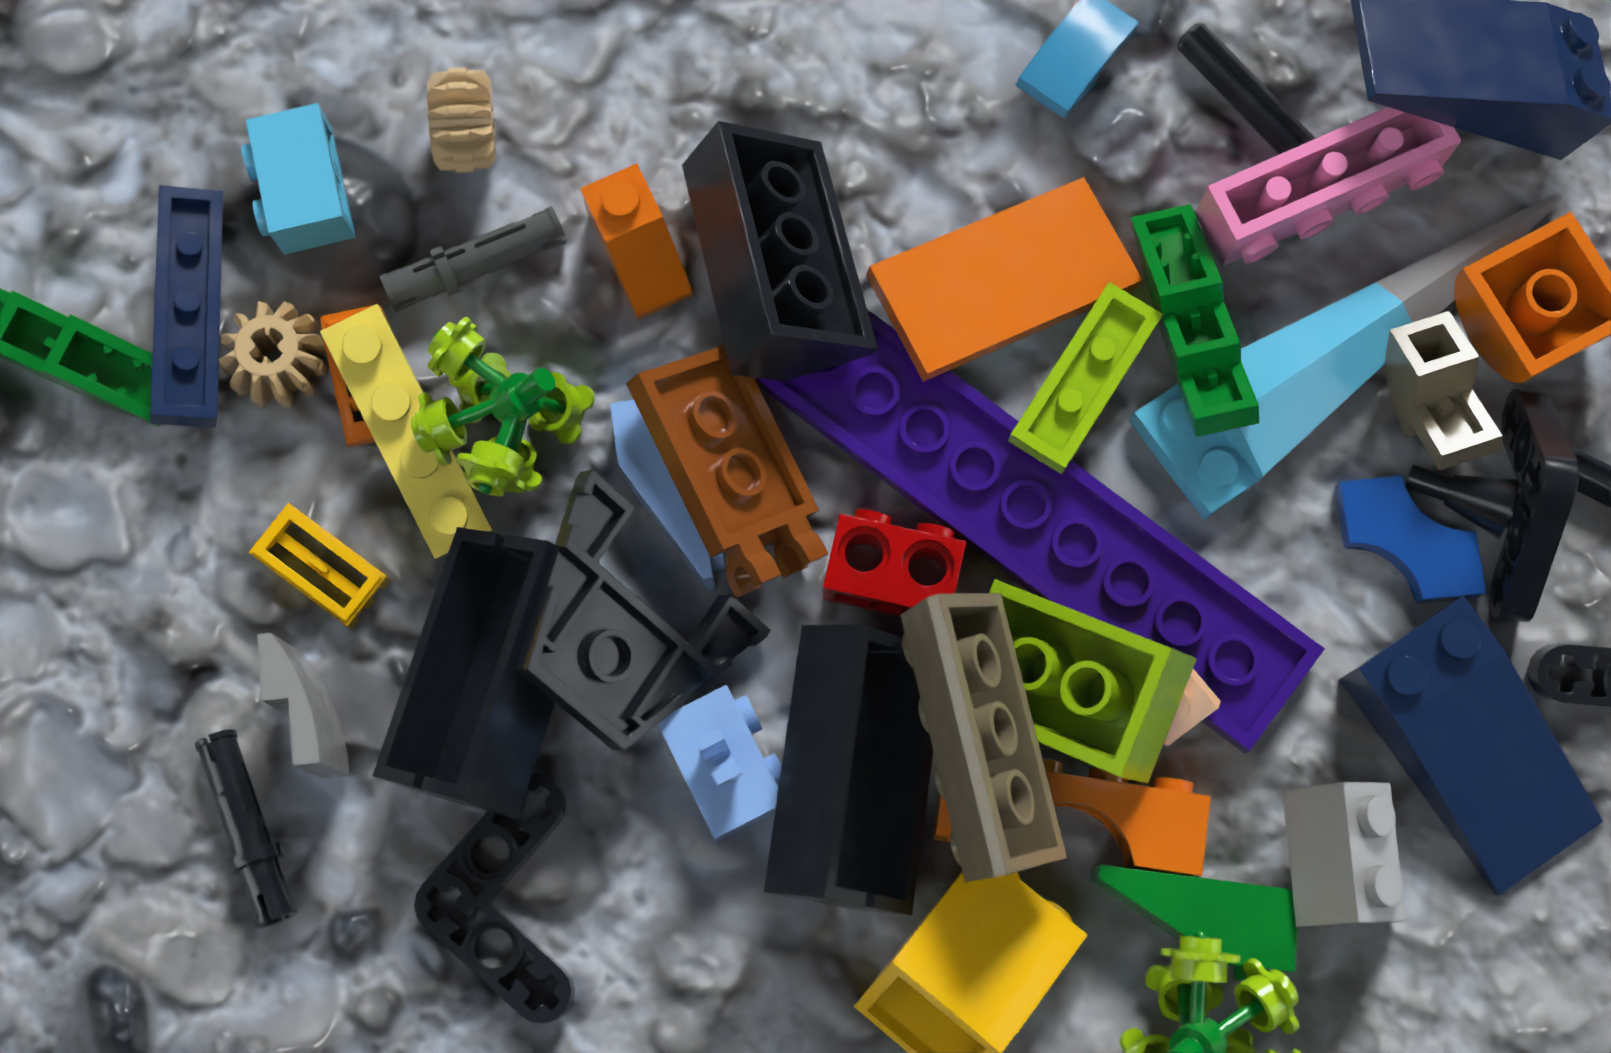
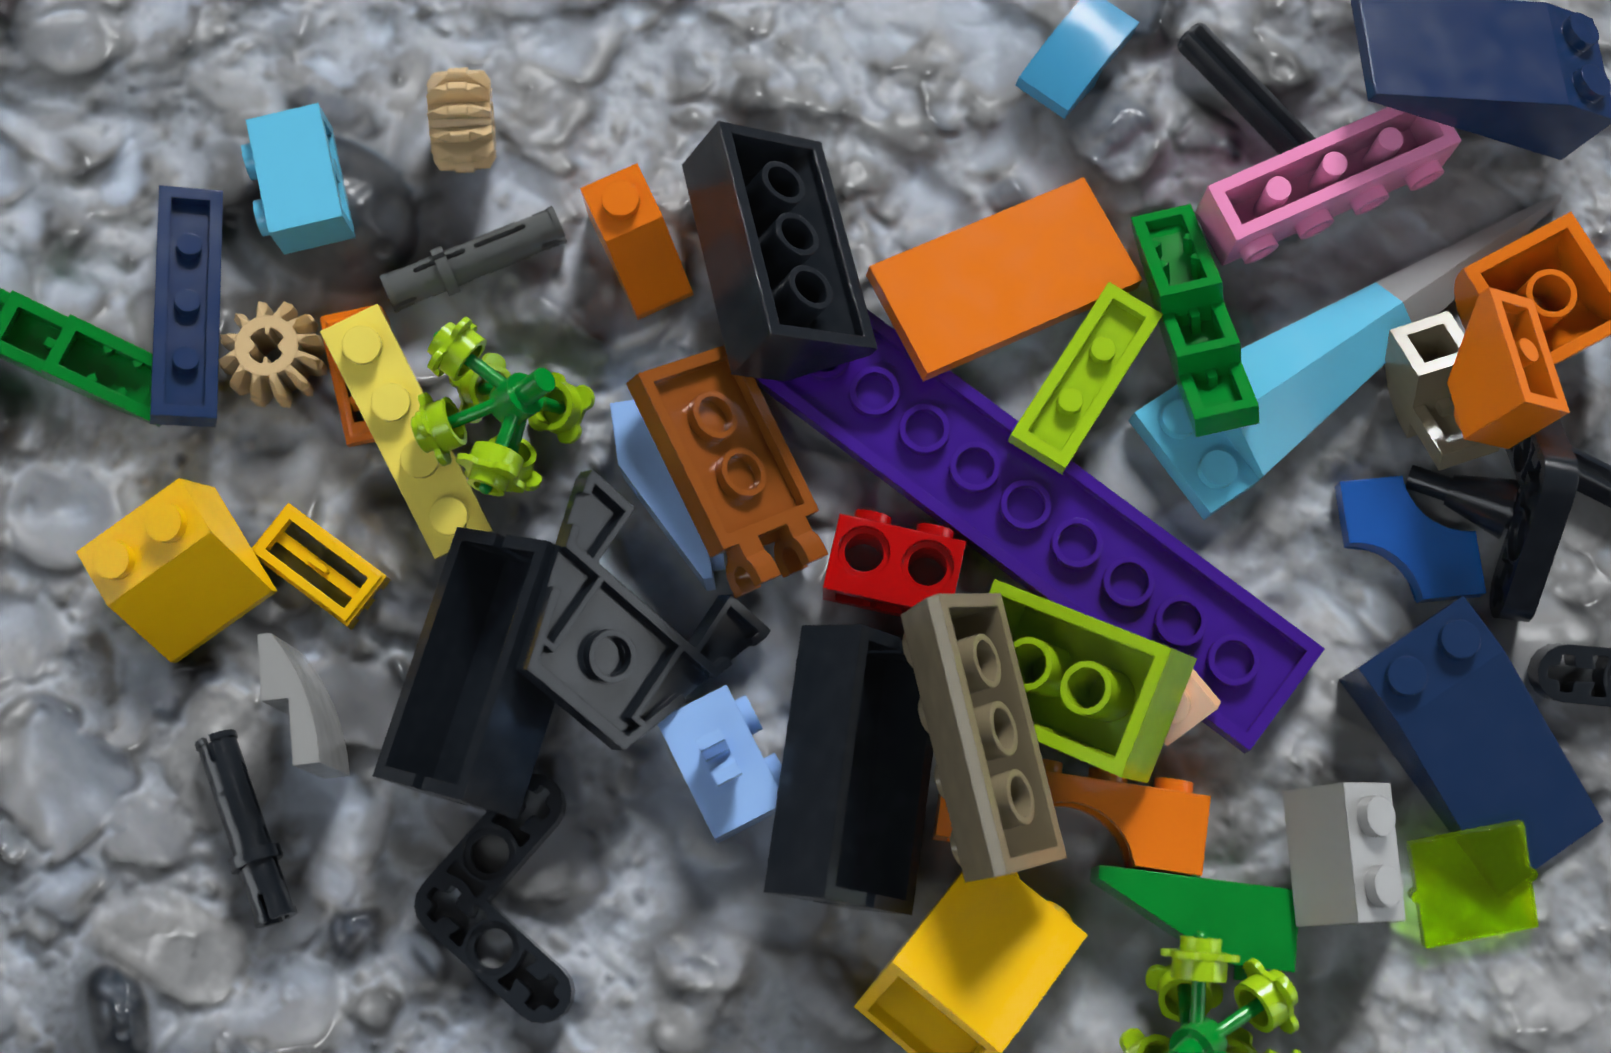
none -> yellow slope [76,478,278,663]
none -> clear neon green piece [1406,819,1539,949]
none -> orange slope [1447,287,1570,449]

